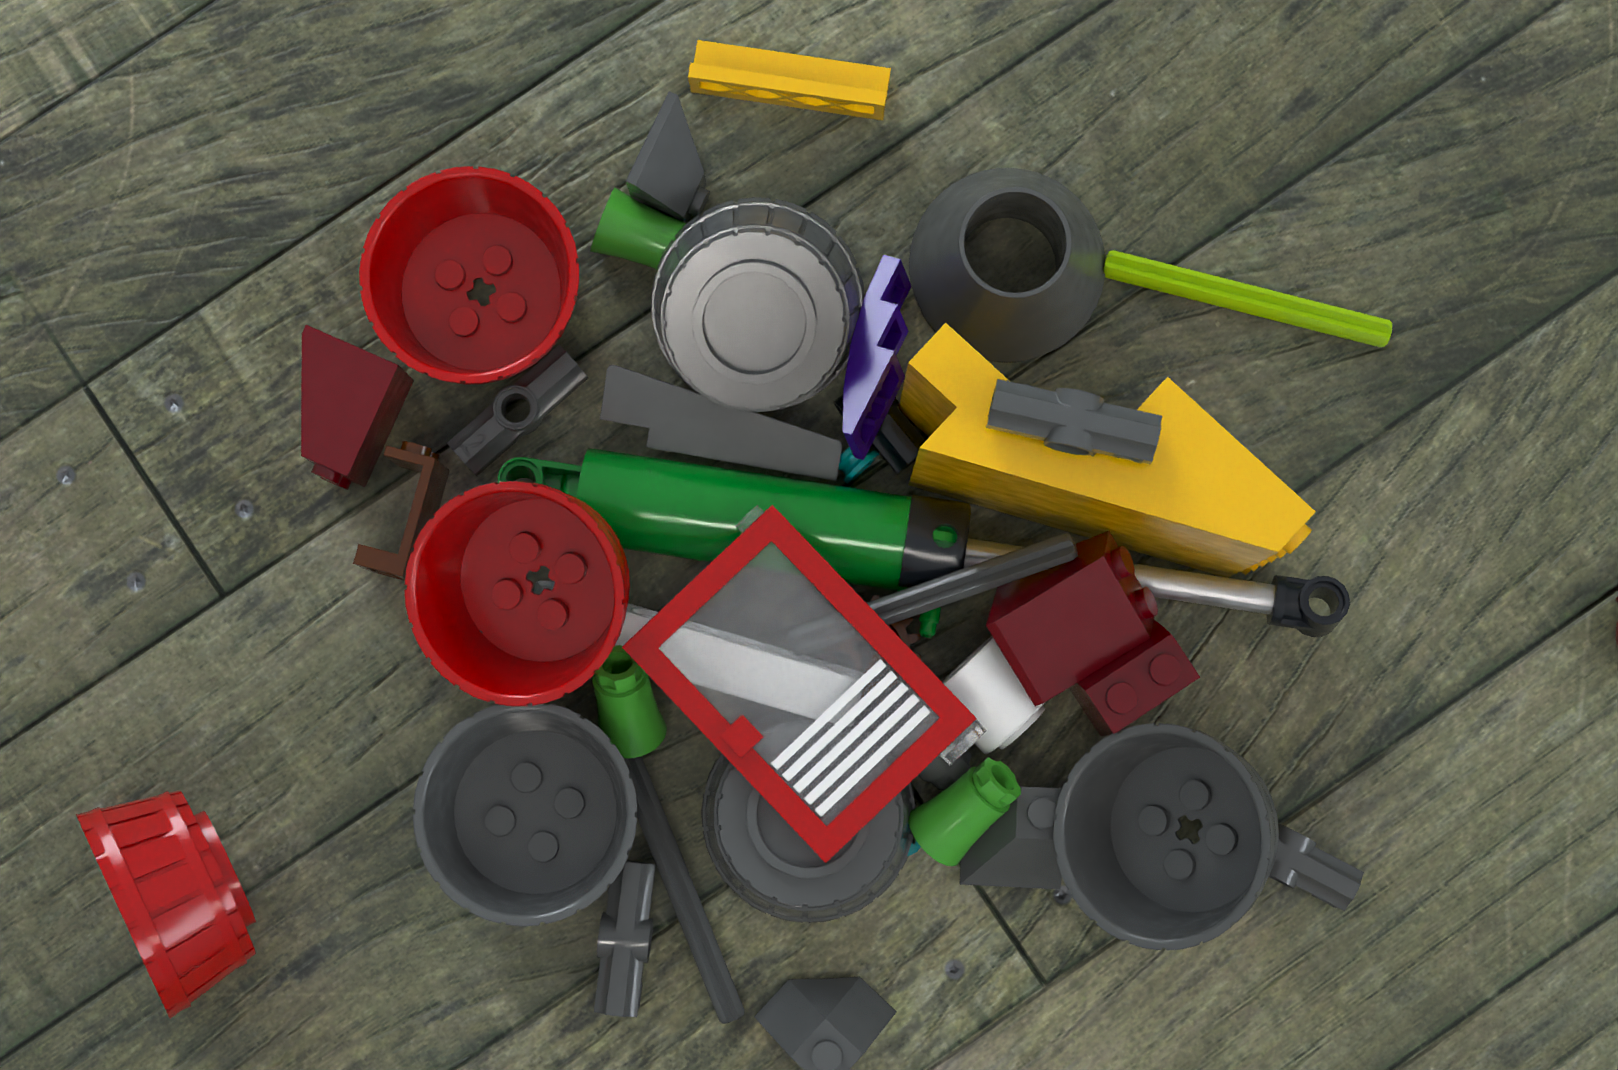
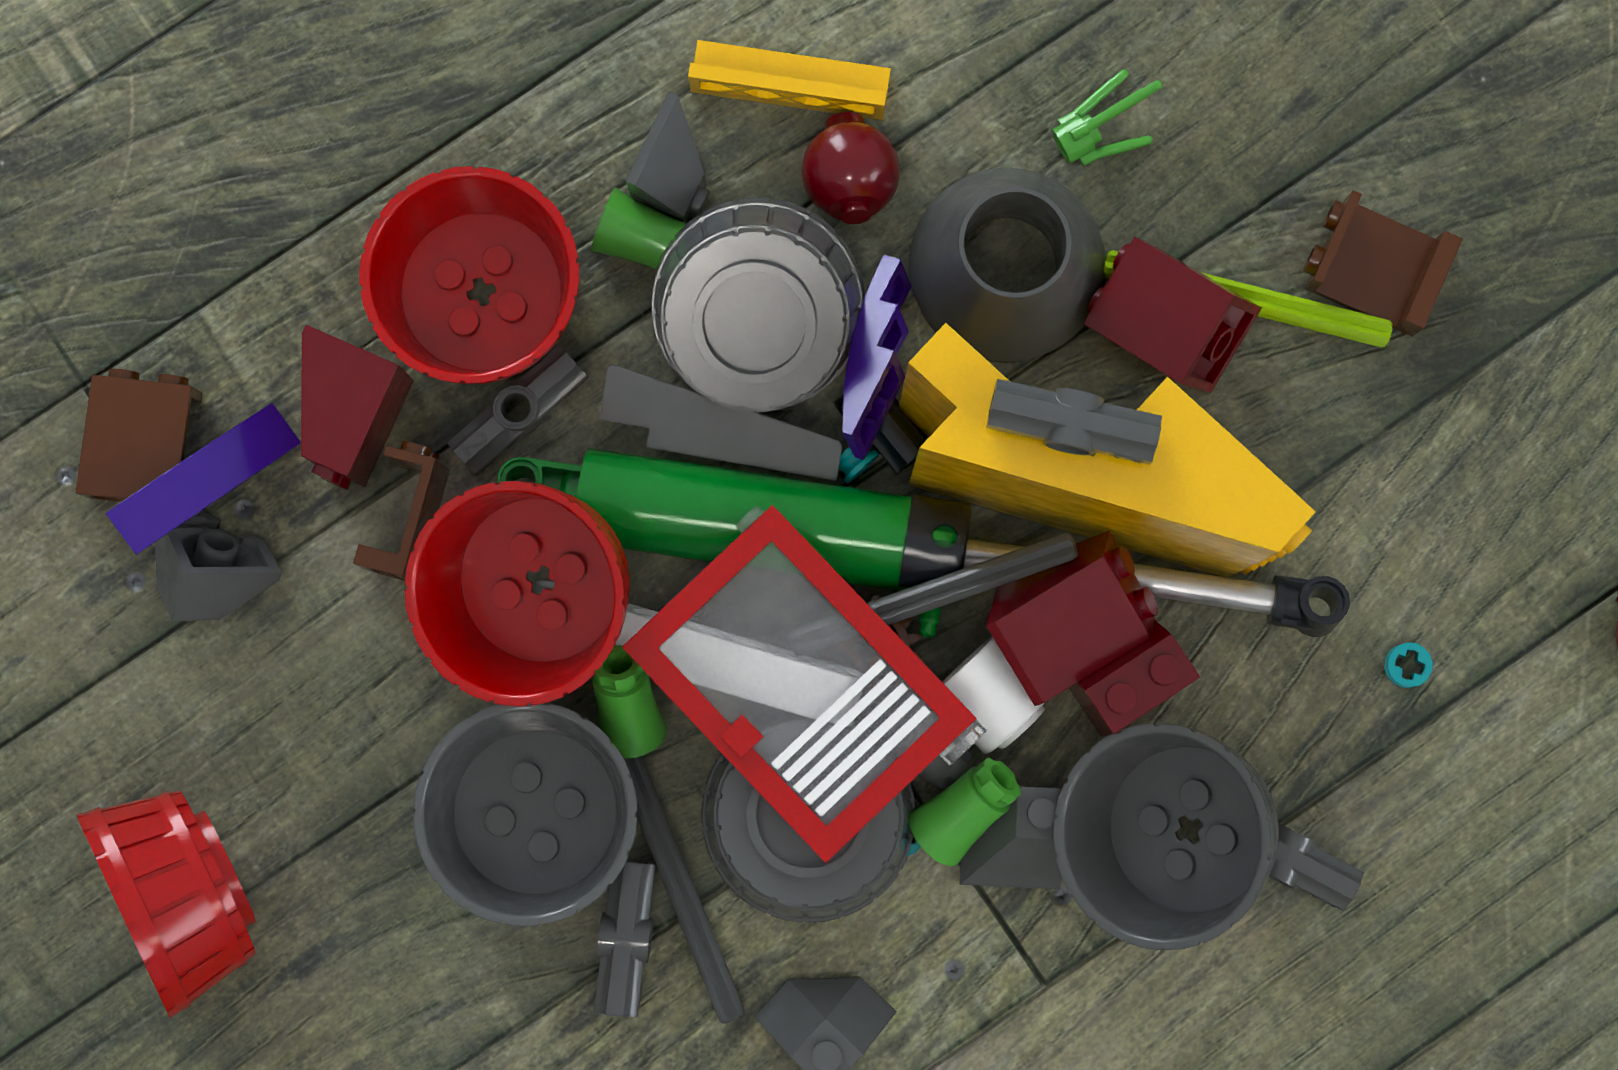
none -> reddish brown panel [76,369,203,502]
none -> dark purple slope [105,403,301,555]
none -> dark grey slope [155,511,282,622]
none -> dark red brick [801,112,900,224]
none -> bright green plant [1051,69,1162,167]
none -> dark red slope [1083,236,1262,393]
none -> reddish brown panel [1303,190,1463,337]
none -> teal bush [1384,642,1433,688]

